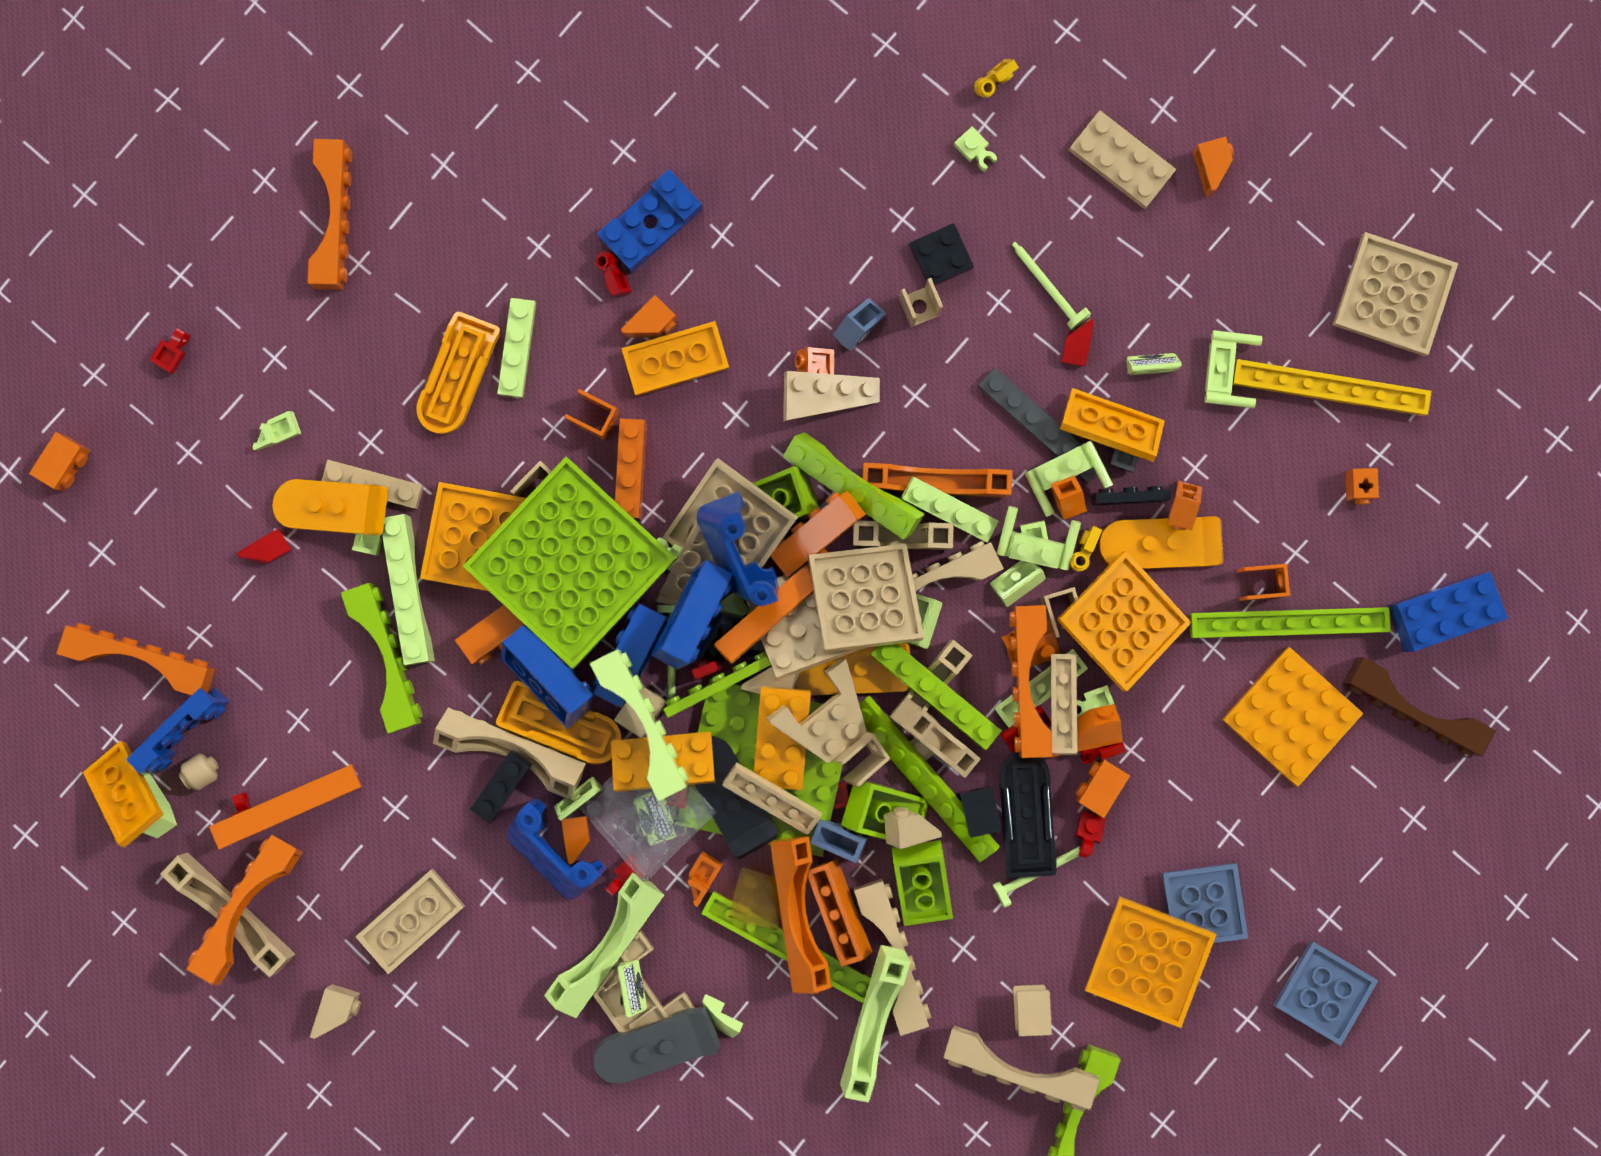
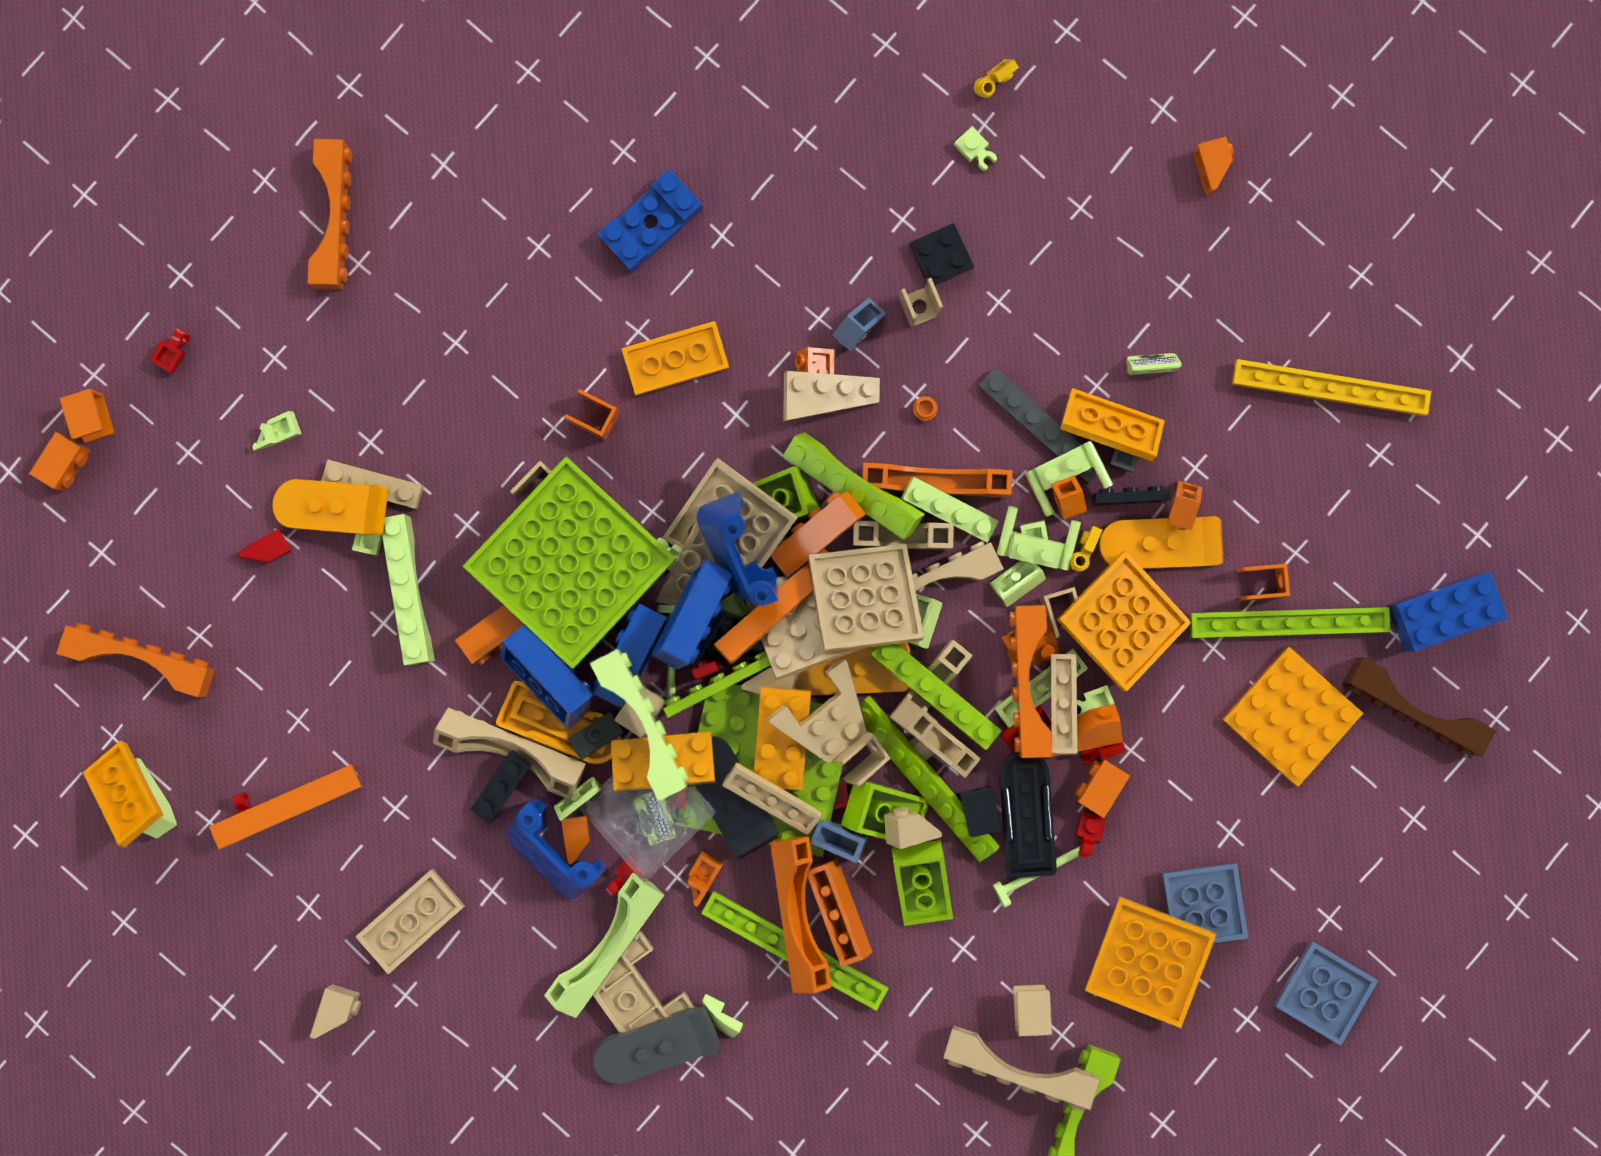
blue piece [126,688,230,774] -> none
tan arch [160,853,296,978] -> none
tan head [179,753,219,790] -> none
orange arch [186,835,303,986] -> none
lime arch [341,583,423,734] -> none
light orange piece [416,312,500,434] -> none
light orange plate [420,482,526,591] -> none
yellowish green plate [498,298,536,398] -> none
red plate [595,251,632,297] -> none
orange brick [615,418,647,521] -> none
slope [617,960,647,1017] -> none
orange slope [620,295,677,338] -> none
clear yellow plate [728,867,781,931] -> none
yellowish green arch [840,945,910,1102] -> none
tan arch [854,879,931,1036] -> none
yellowish green piece [1012,242,1091,330] -> none
red slope [1061,318,1094,366] -> none
tan plate [1069,110,1176,209] -> none
yellowish green plate [1205,330,1262,408] -> none
tan plate [1333,232,1458,356] -> none
orange brick [1345,468,1379,505] -> none
none -> orange piece [59,389,115,443]
none -> pearl dark grey plate [568,712,624,761]
none -> orange plate [913,396,938,421]

